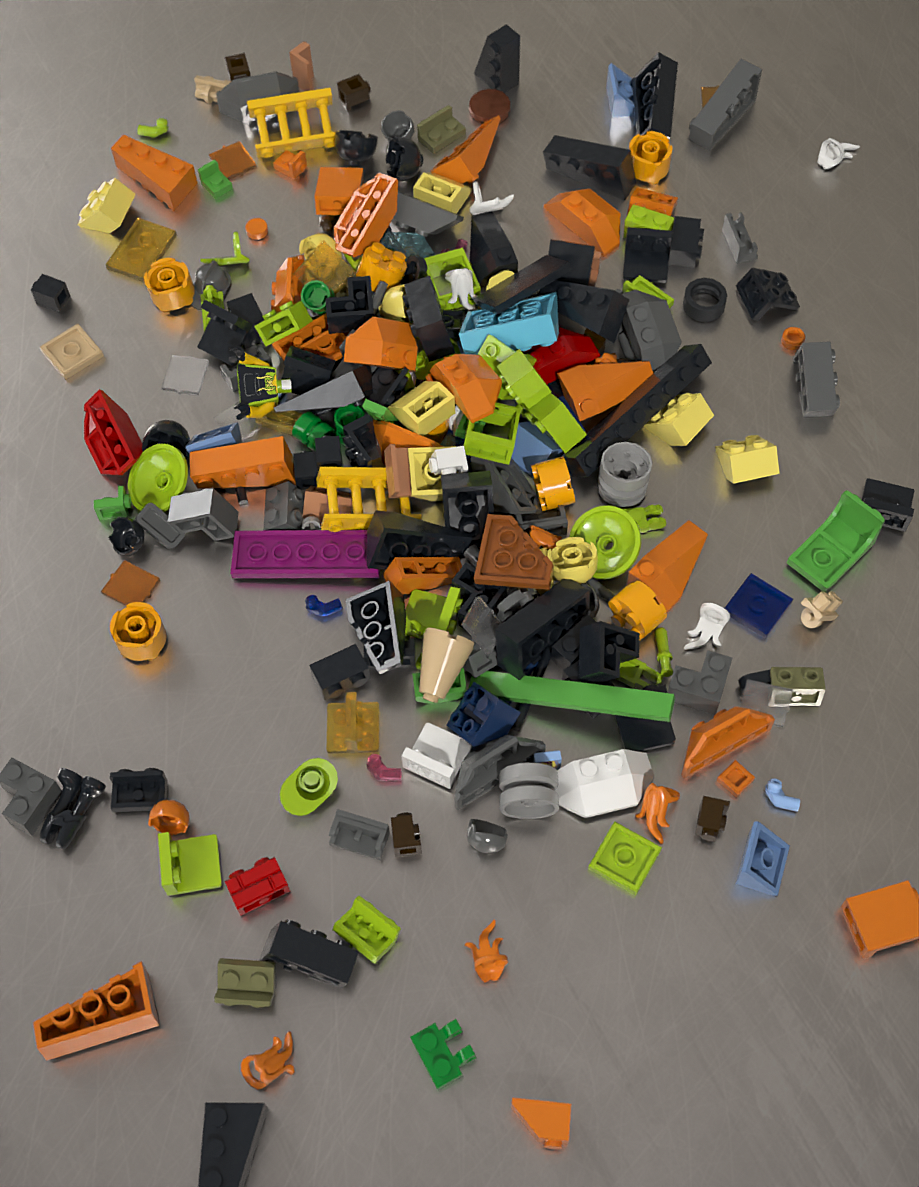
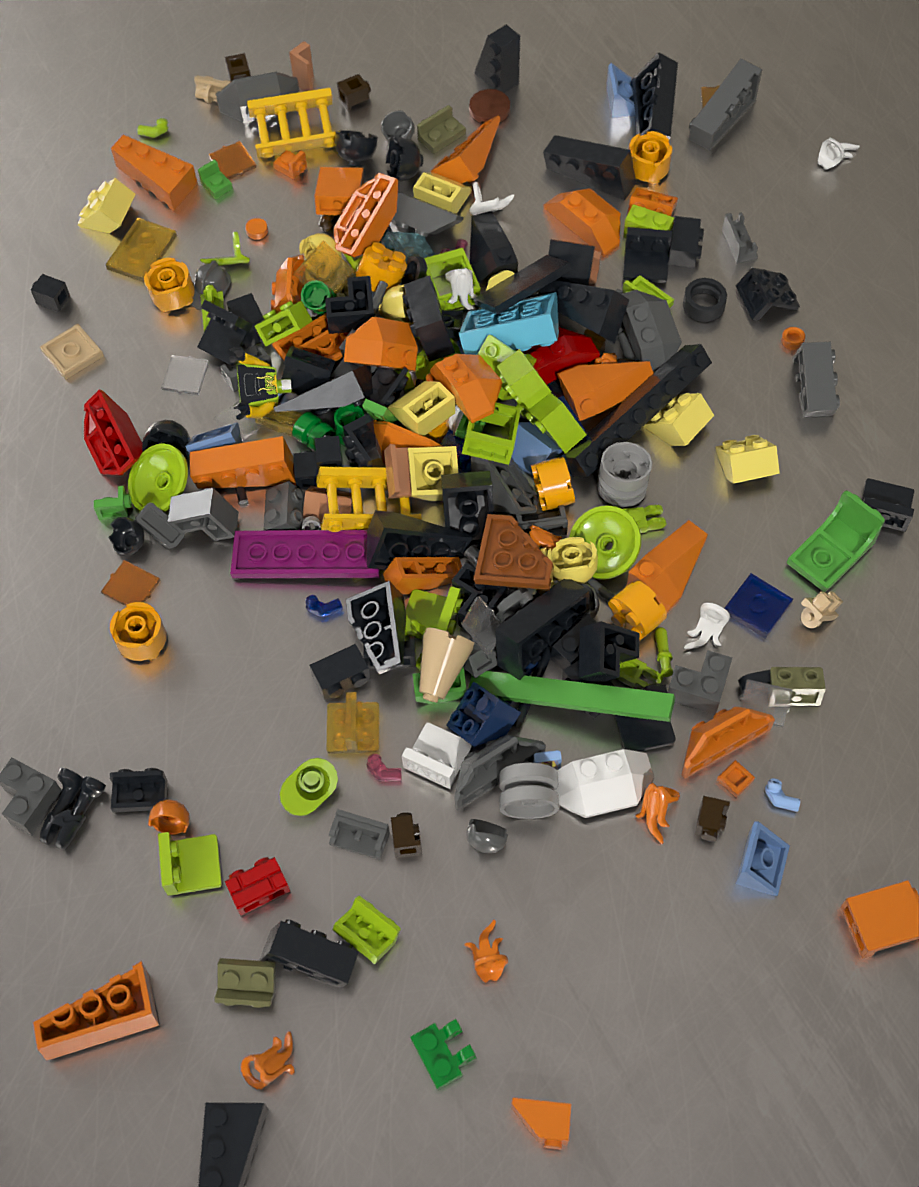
white brick [429,446,468,475] -> none
lime tile [588,821,662,895] -> none

